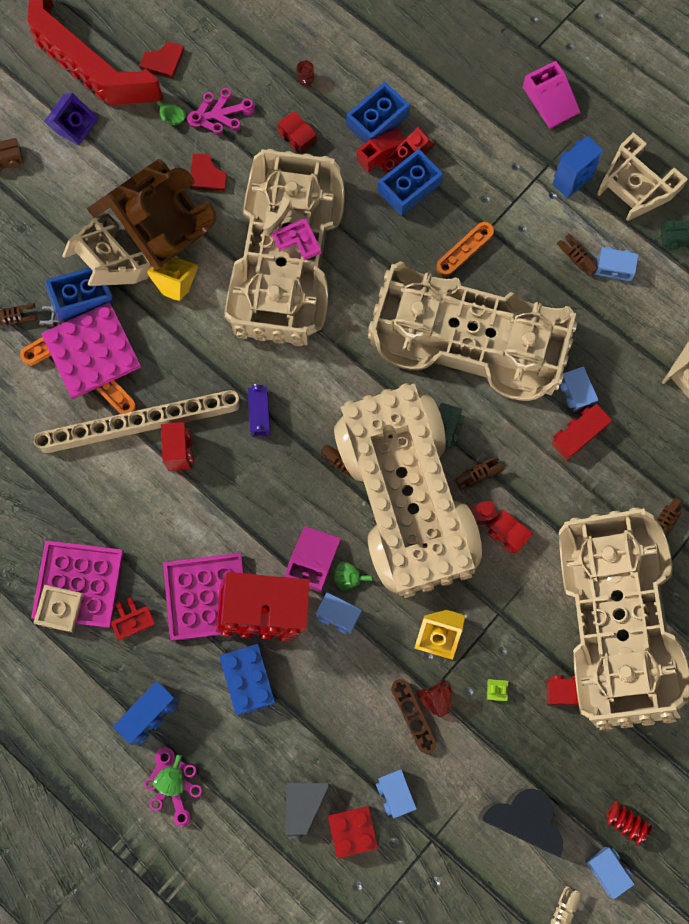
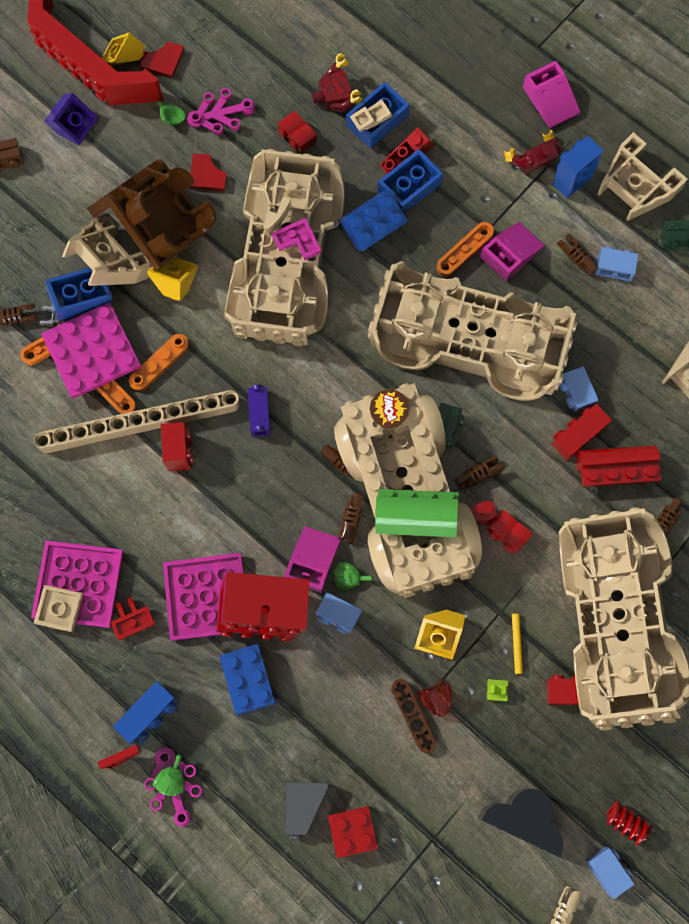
clear red wheel [296,60,314,86] -> none
red slope [356,128,406,173] -> none
medium blue brick [376,769,416,819] -> none
none -> red tile [97,745,142,770]
none -> yellow slope [102,32,146,67]
none -> orange plate [129,334,189,392]
none -> dark red torso [311,53,363,113]
none -> reddish brown hinge [338,493,364,544]
none -> blue brick [339,189,408,251]
none -> tan slope [350,100,392,132]
none -> tile [370,389,409,429]
none -> bright green brick [375,489,459,537]
none -> dark pink slope [480,222,545,282]
none -> dark red torso [504,130,562,175]
none -> yellow bar [512,614,523,674]
none -> red brick [575,445,661,488]

